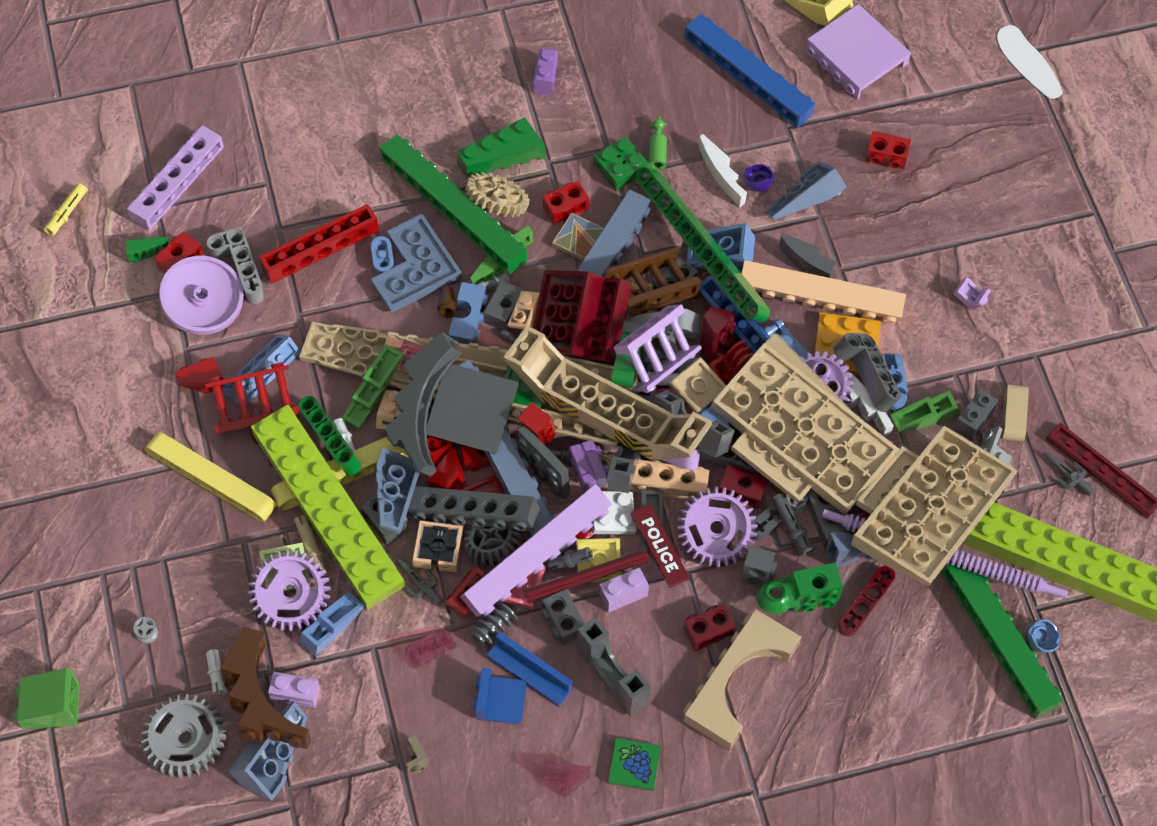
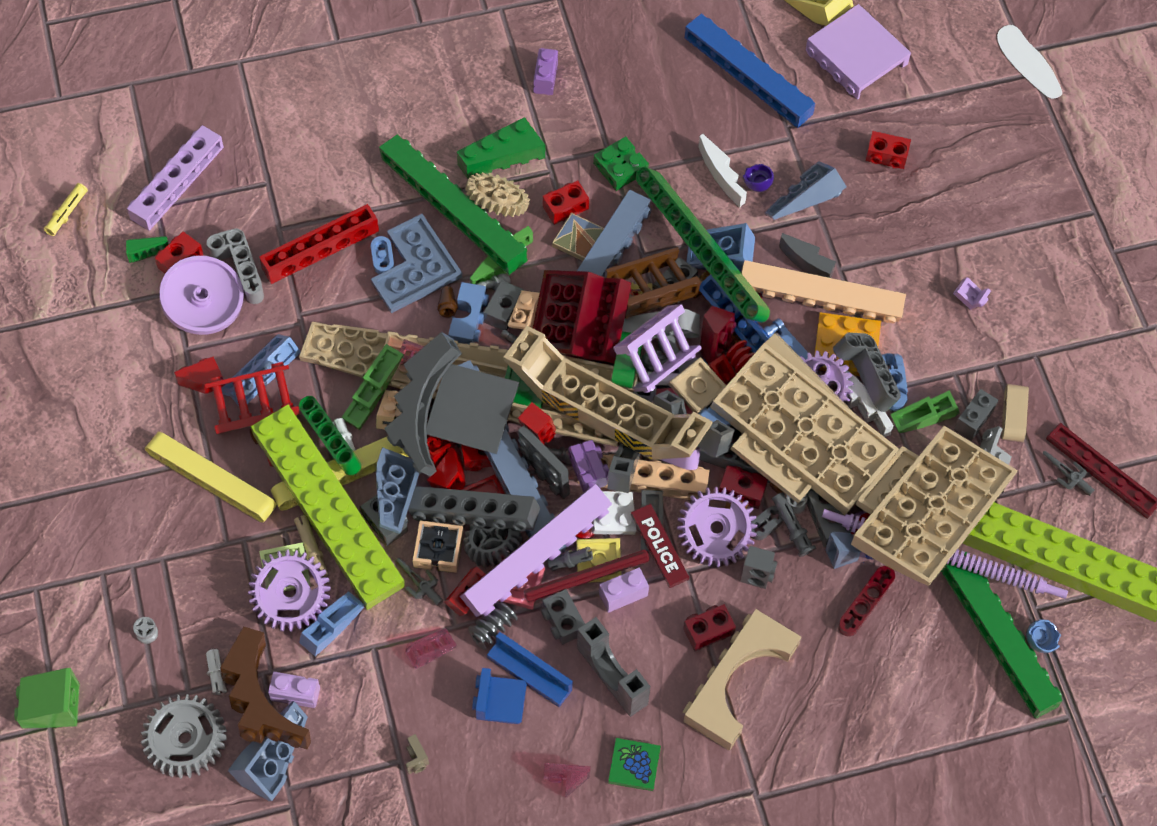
bright green wheel [648,116,667,171] -> none
green brick [756,563,843,615] -> none

